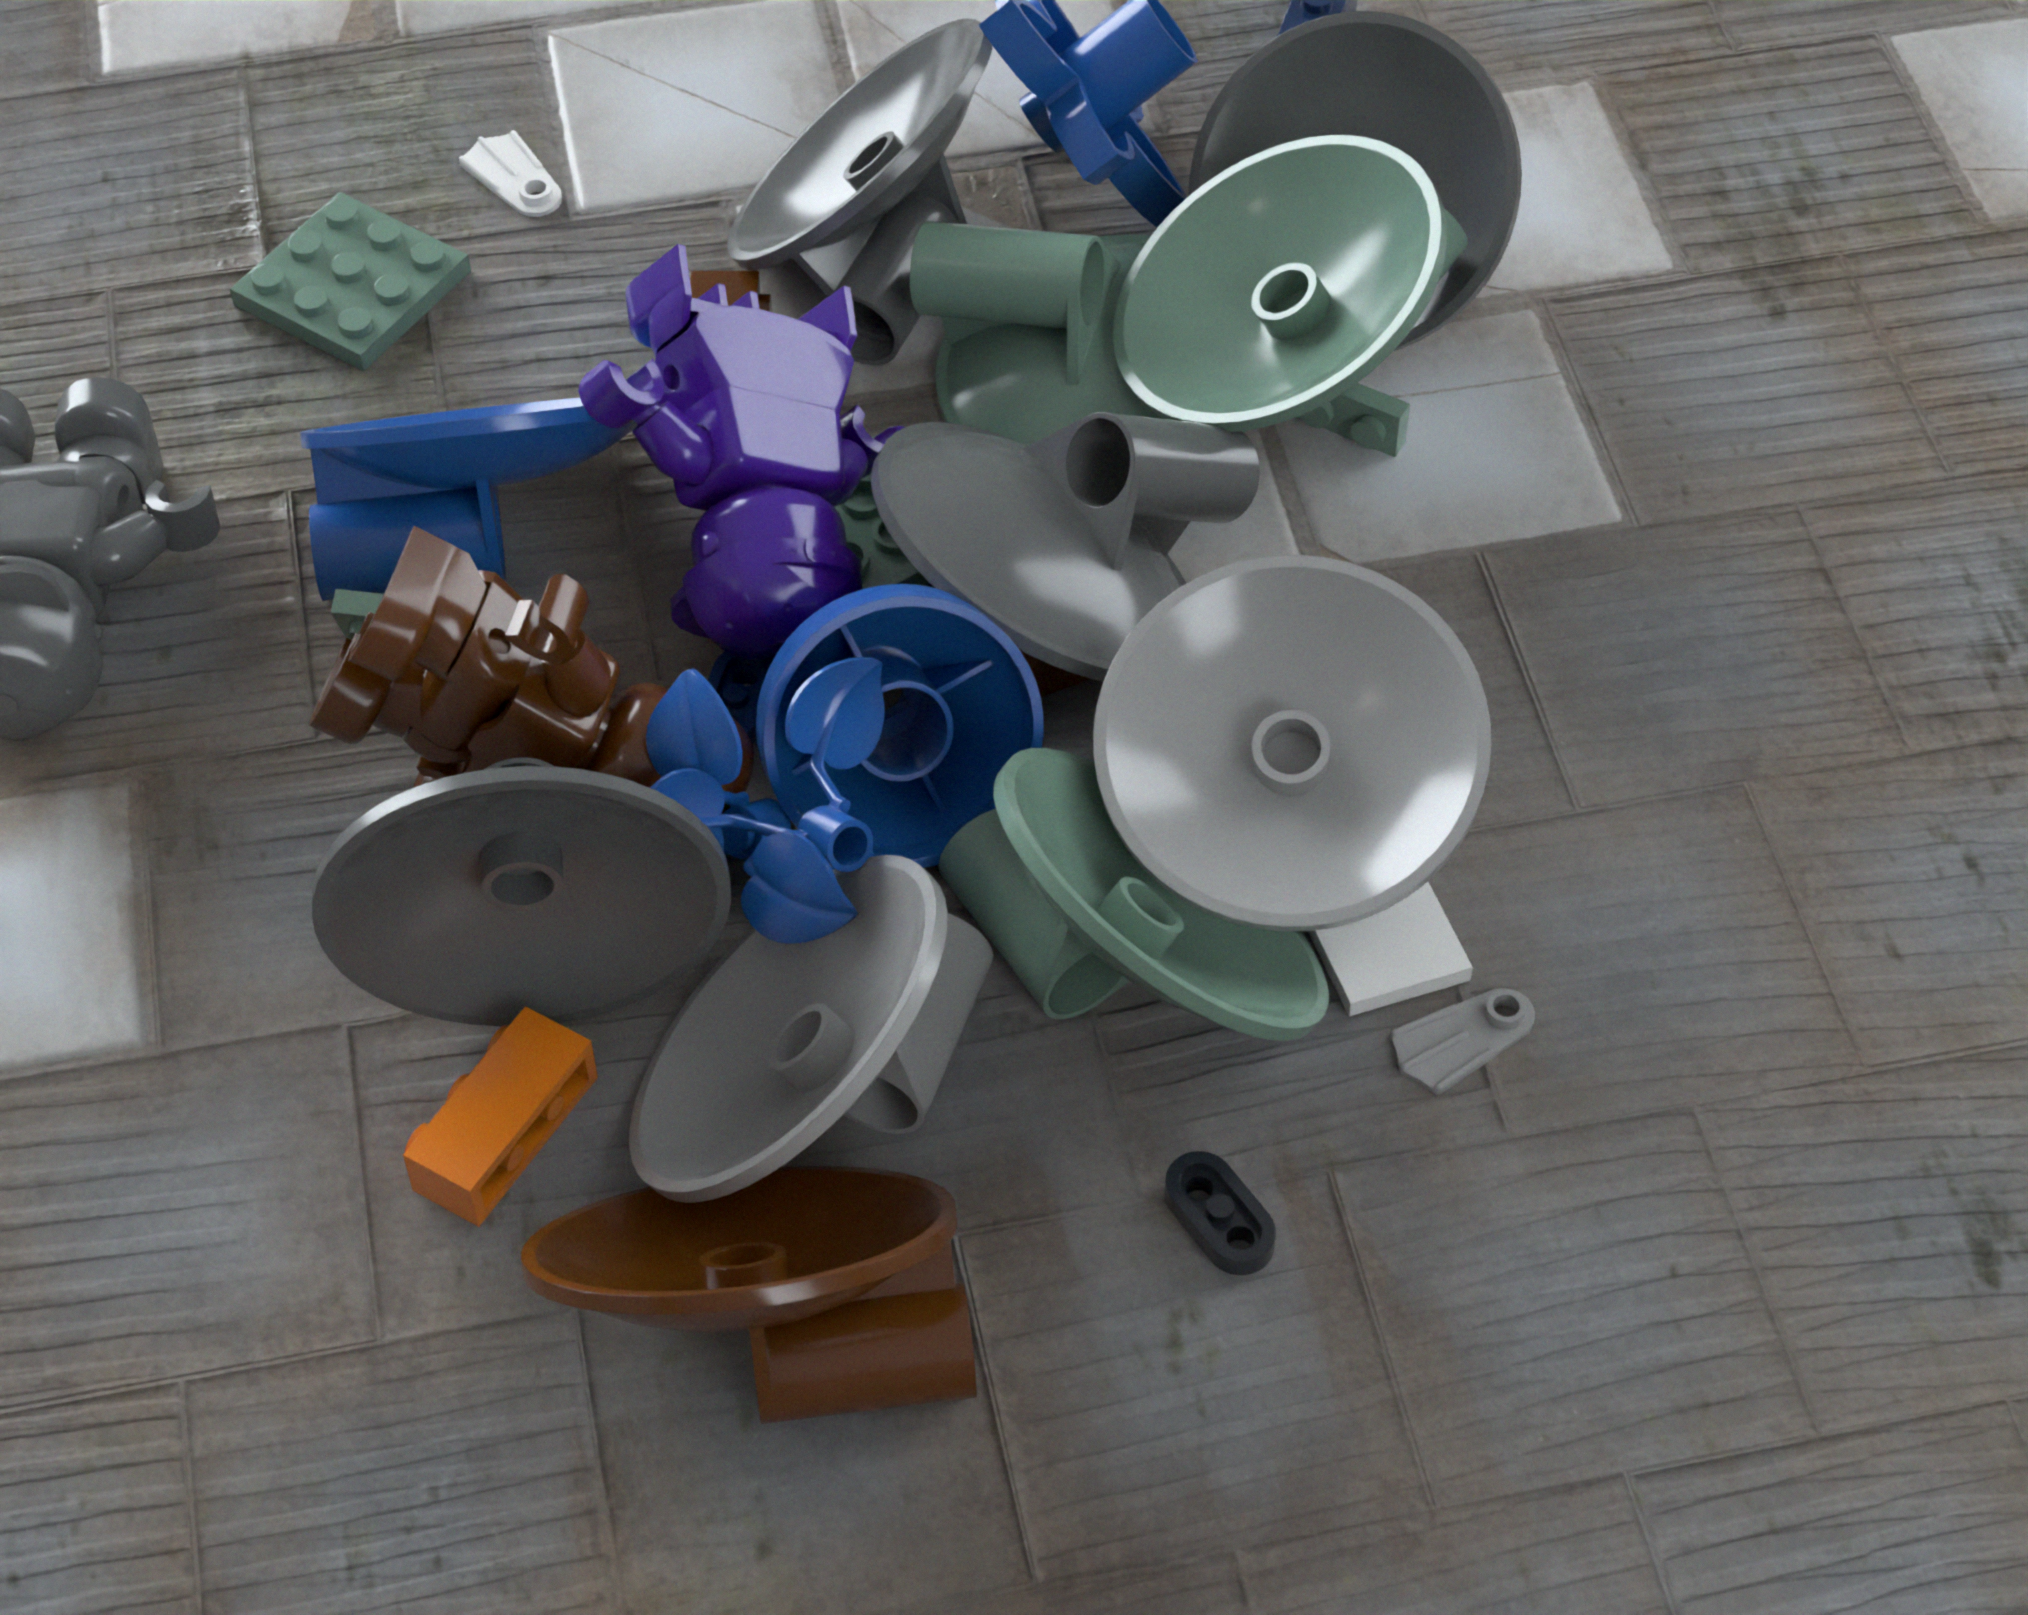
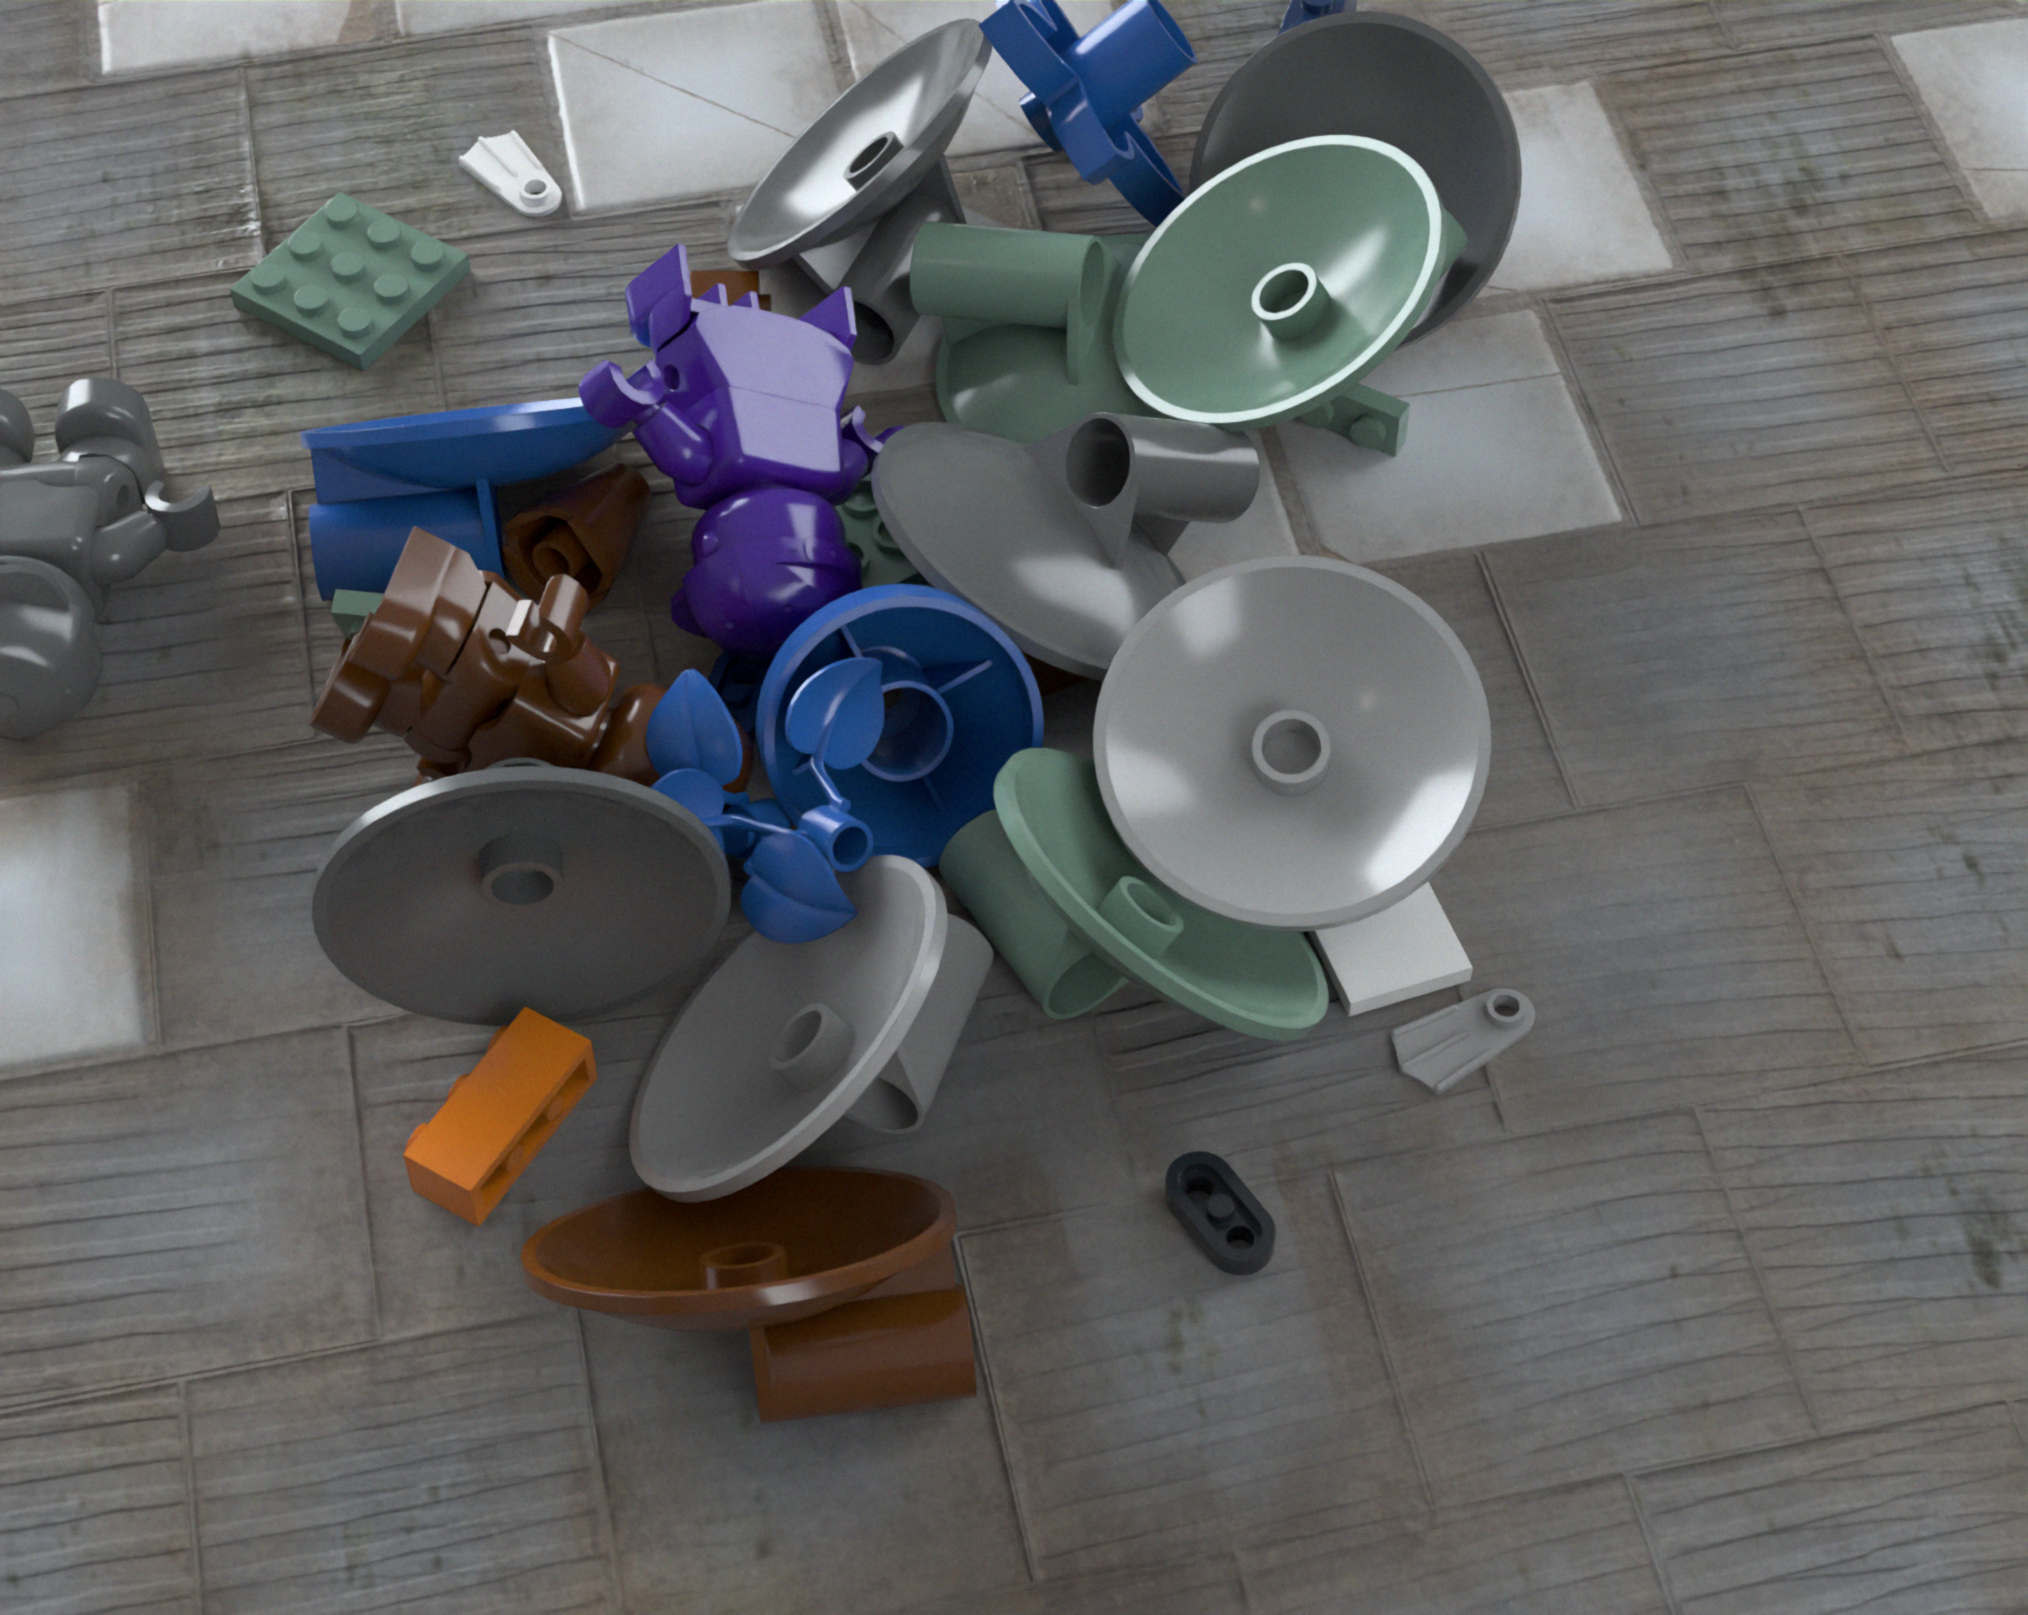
none -> reddish brown cone [502,463,652,613]

